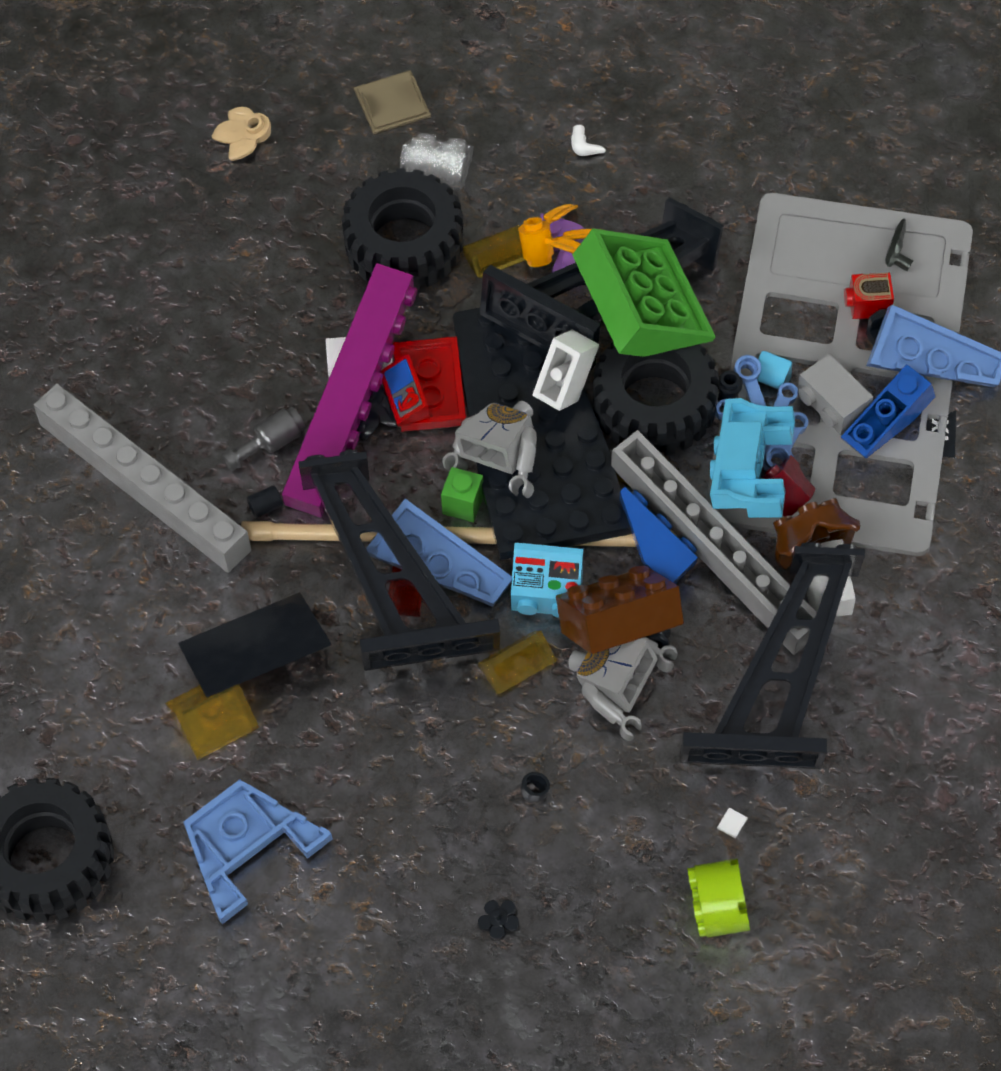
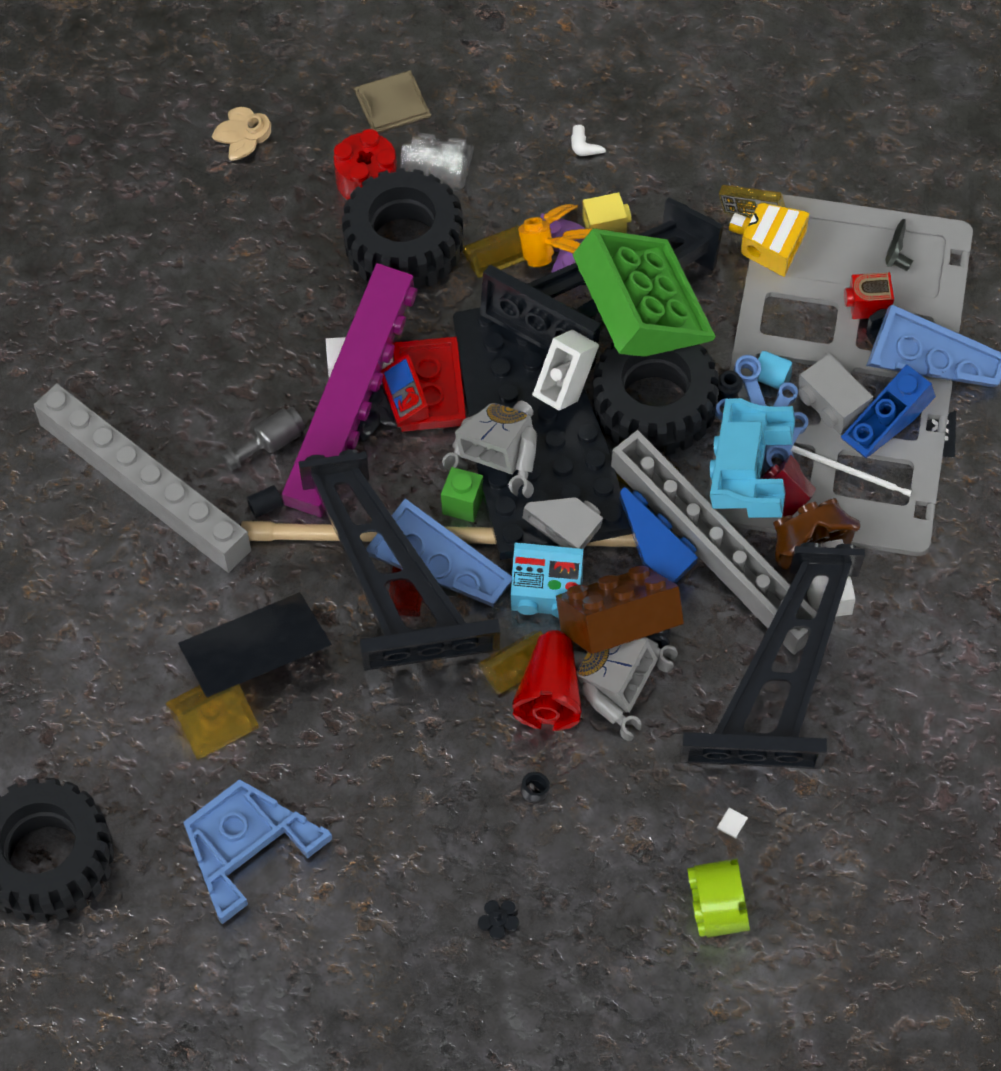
none -> red brick [334,129,397,200]
none -> red cone [512,630,582,731]
none -> light grey slope [522,497,603,549]
none -> light yellow brick [582,192,631,233]
none -> clear yellow tile [719,185,785,217]
none -> yellow torso [729,203,809,277]
none -> white piece [791,445,912,497]

